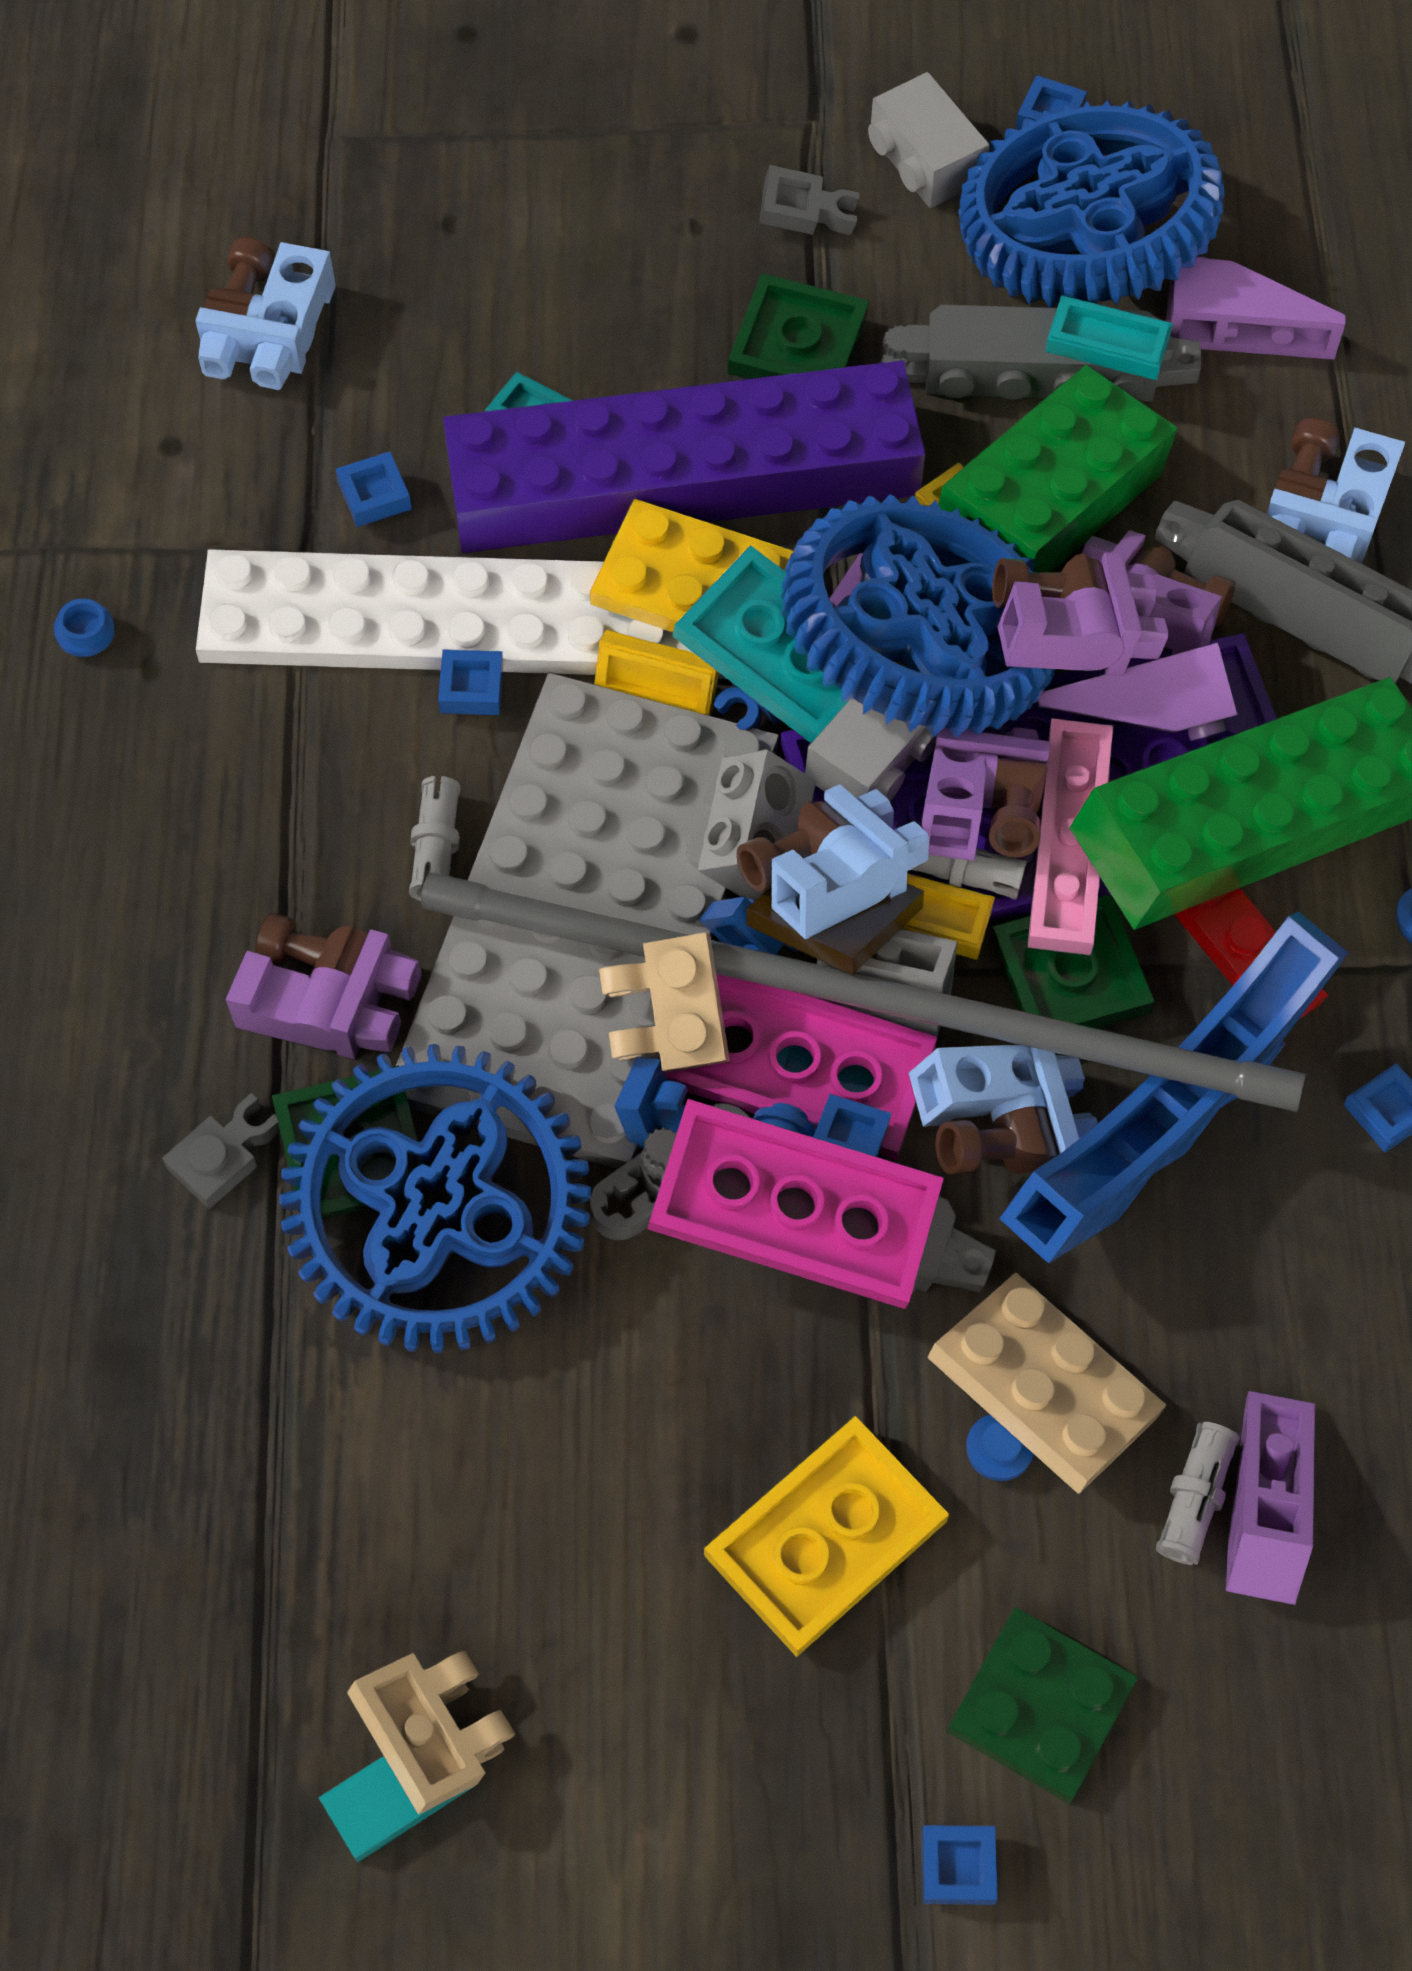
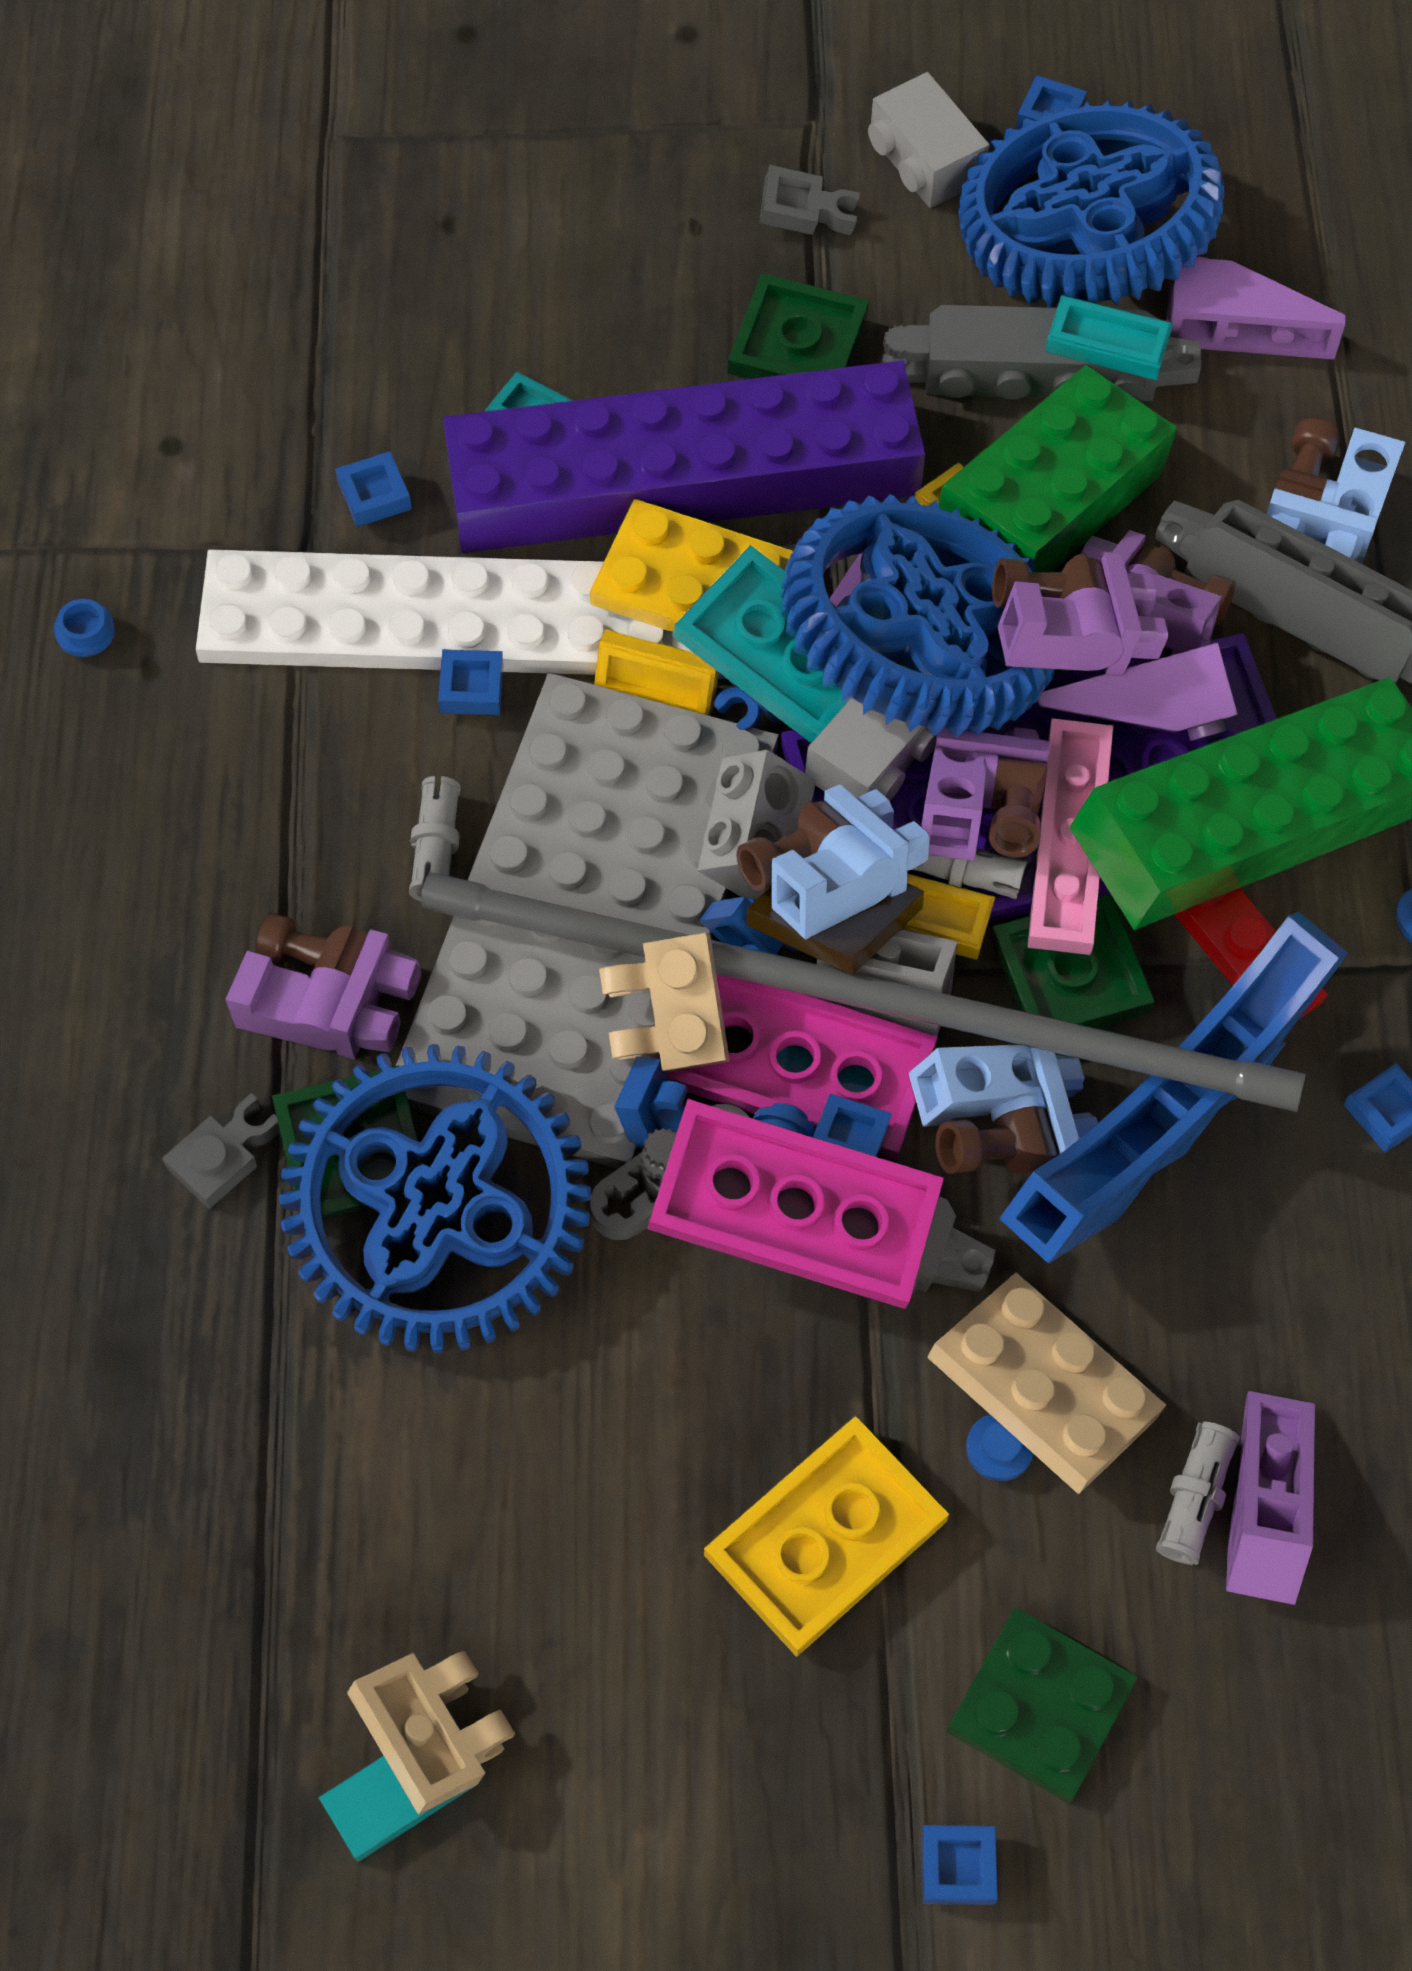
light blue hips [195,237,336,390] -> none

